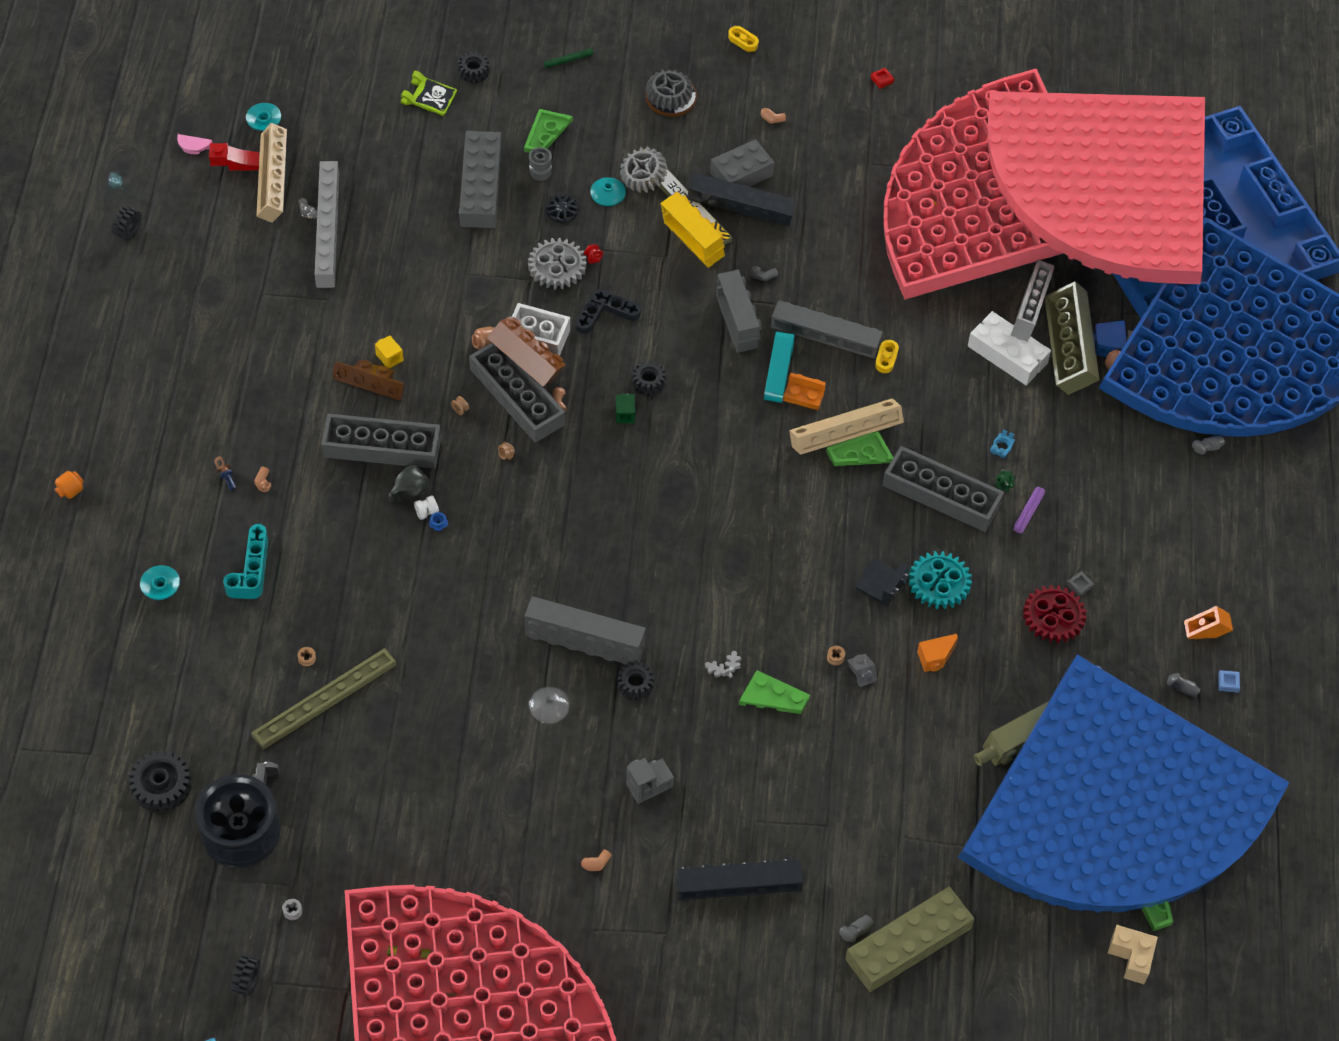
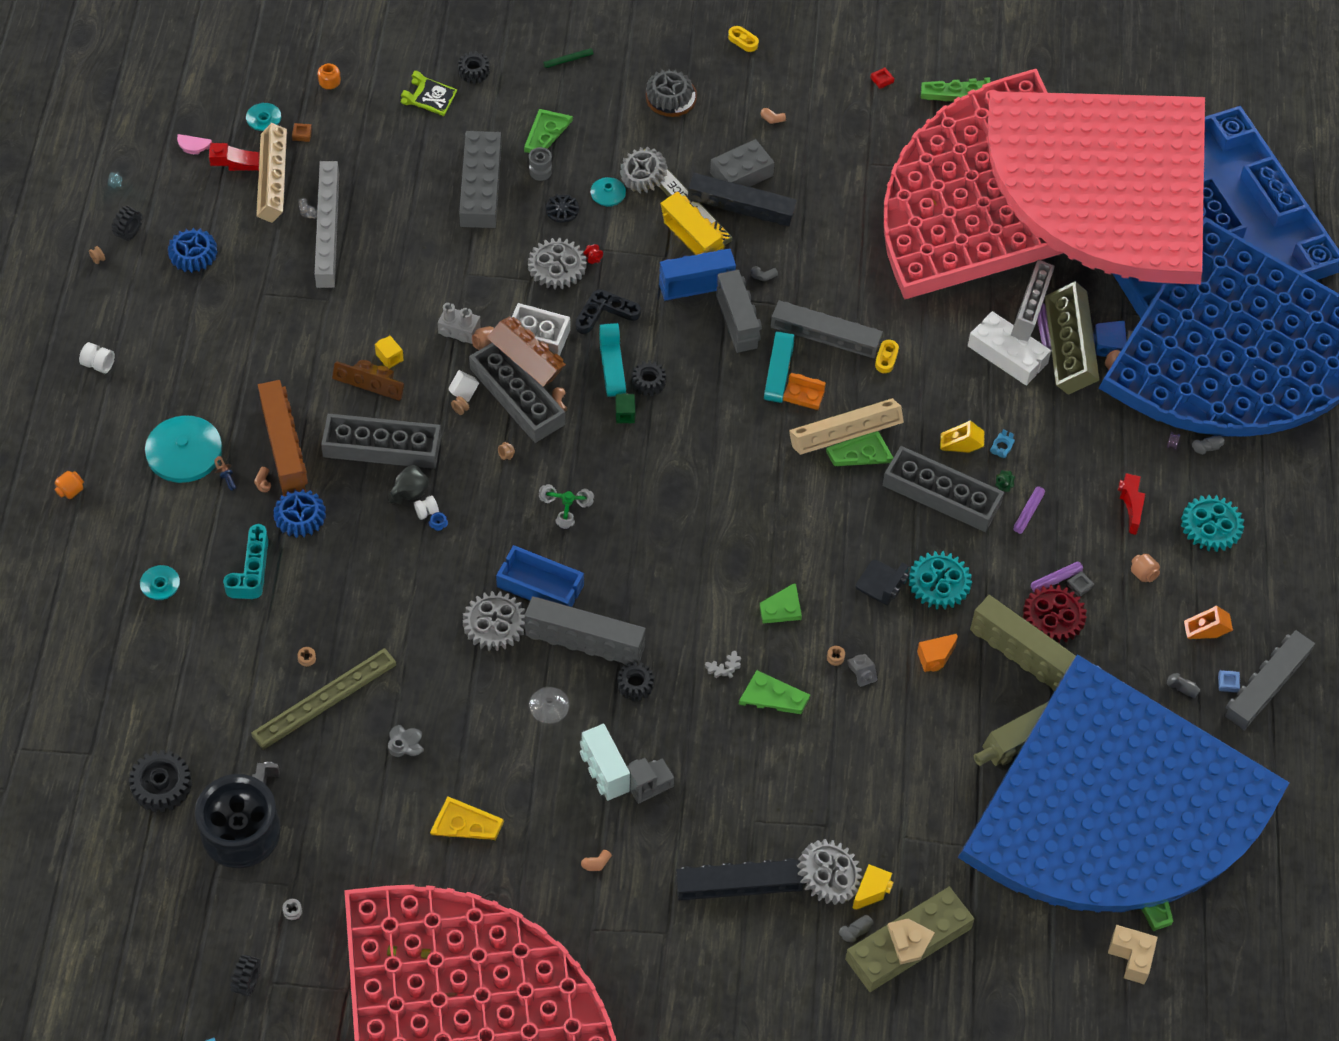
none -> white wheel [79,342,115,373]
none -> medium nougat bush [89,246,105,264]
none -> teal dish [145,416,222,483]
none -> blue gear [168,227,217,273]
none -> dark orange brick [258,380,308,497]
none -> blue gear [274,489,326,538]
none -> dark orange tile [292,123,312,142]
none -> orange head [317,63,341,89]
none -> dark grey plate [388,725,424,757]
none -> yellow wing [430,796,504,840]
none -> light grey brick [438,303,481,344]
none -> white panel [449,370,479,402]
none -> light grey gear [463,591,525,651]
none -> blue piece [496,545,584,607]
none -> light grey plant [539,484,594,529]
none -> light aqua brick [580,724,630,801]
none -> teal beam [599,323,626,397]
none -> blue piece [659,249,736,301]
none -> bright green wing [760,584,802,624]
none -> light grey gear [797,839,863,905]
none -> yellow slope [853,865,894,910]
none -> tan plate [887,919,935,965]
none -> bright green wing [921,77,990,102]
none -> yellow slope [940,421,984,453]
none -> olive brick [970,595,1076,691]
none -> medium lavender axle [1031,562,1083,592]
none -> medium lavender axle [1037,303,1051,350]
none -> red slope [1118,473,1145,535]
none -> nougat head [1131,554,1160,582]
none -> clear purple bush [1166,431,1180,450]
none -> teal gear [1181,495,1244,552]
none -> dark grey brick [1225,630,1315,731]

